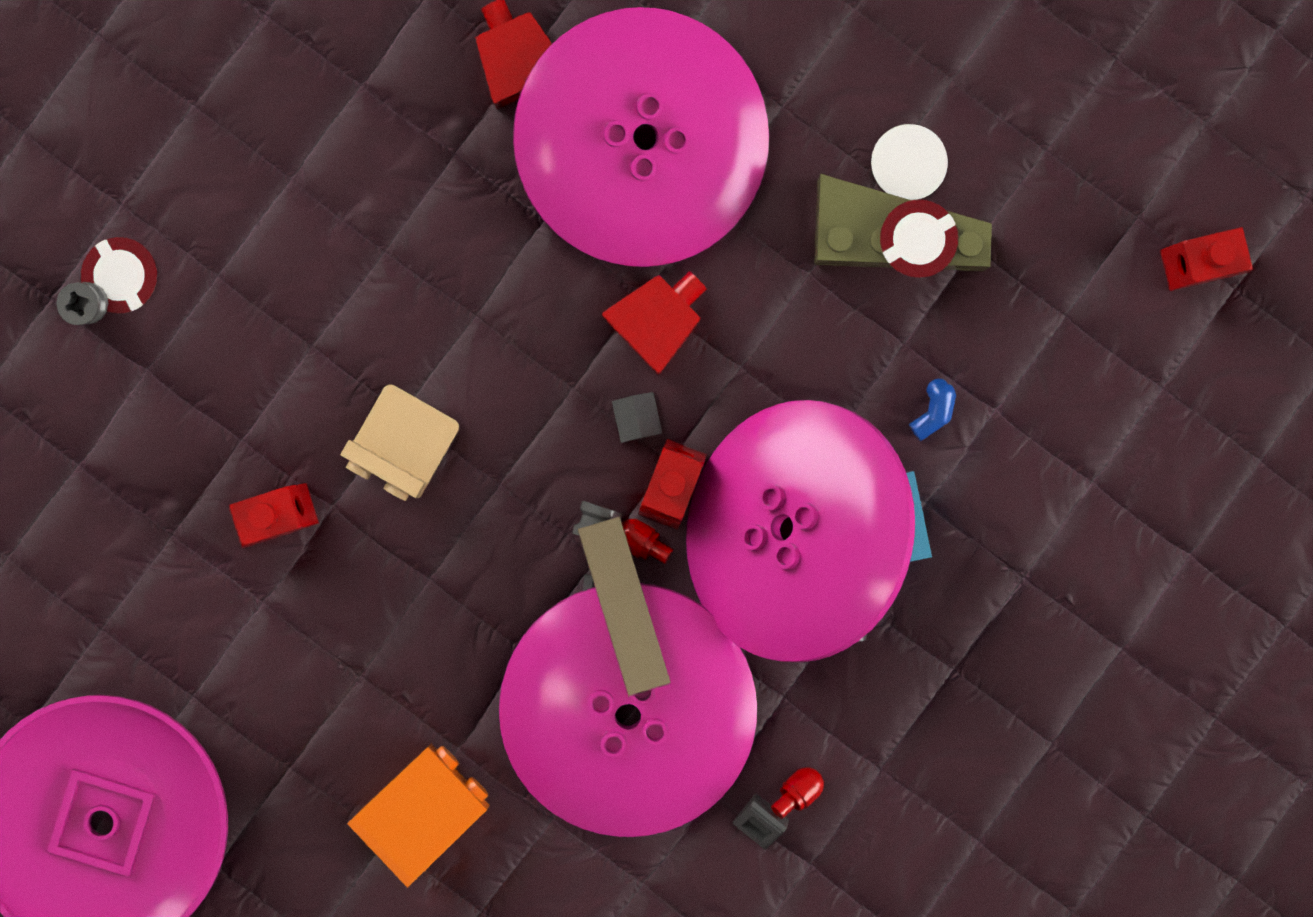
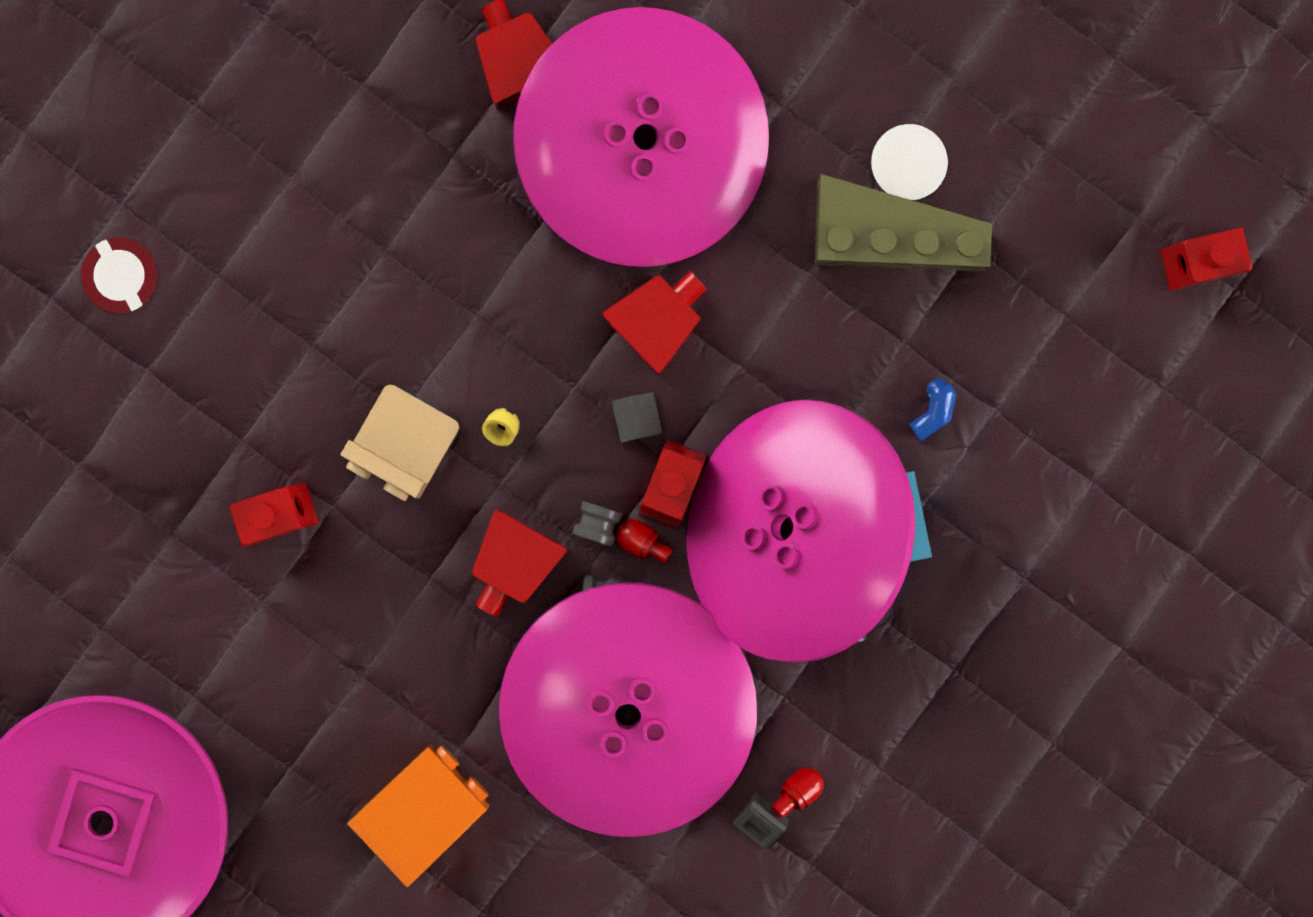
dark grey wheel [56,282,109,325] -> none
dark tan tile [578,517,671,697] -> none
sticker [880,200,958,278] -> none
none -> red torso [471,509,568,617]
none -> light yellow hinge [482,408,520,446]

